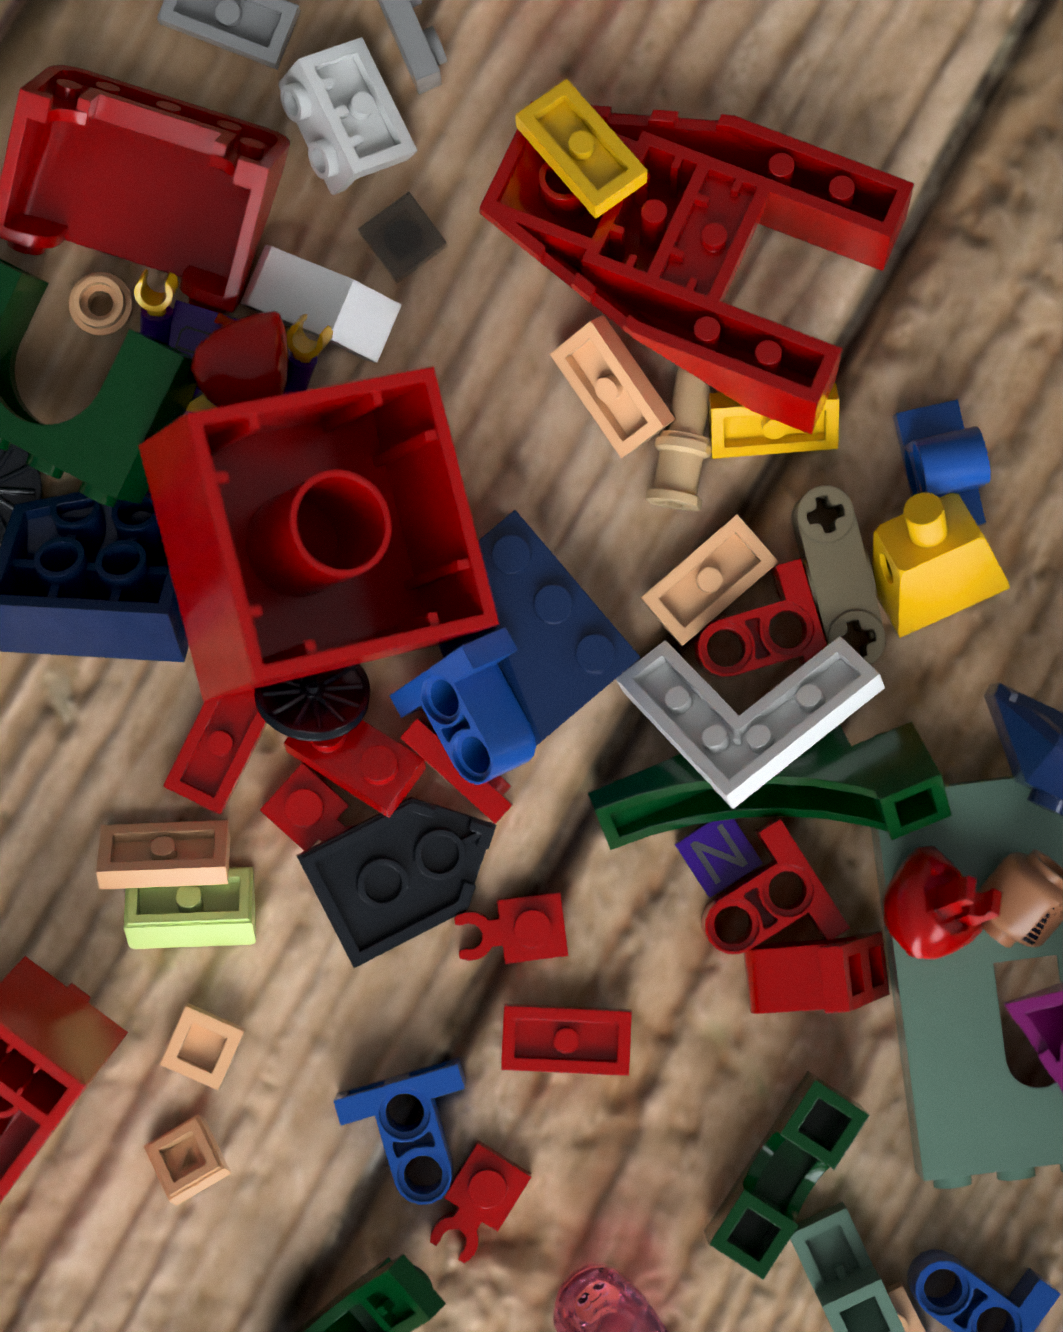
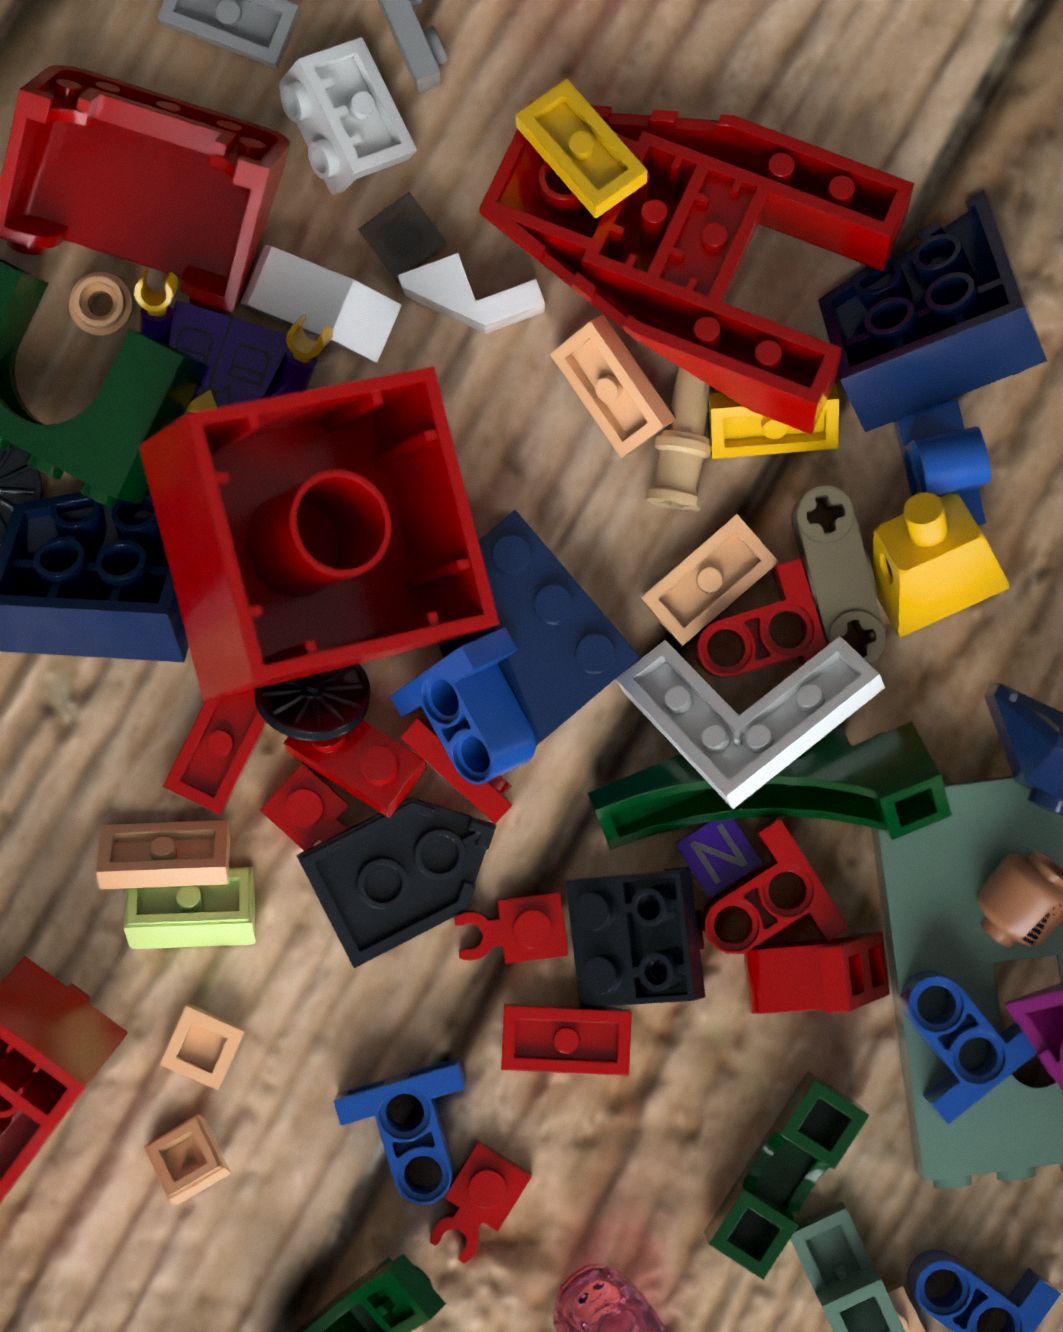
red piece [191,311,289,407] -> none
red piece [883,846,1002,959] -> none
none -> white slope [398,253,545,334]
none -> black plate [566,866,706,1008]
none -> dark blue wedge [818,189,1047,433]
none -> blue tile [900,971,1037,1125]

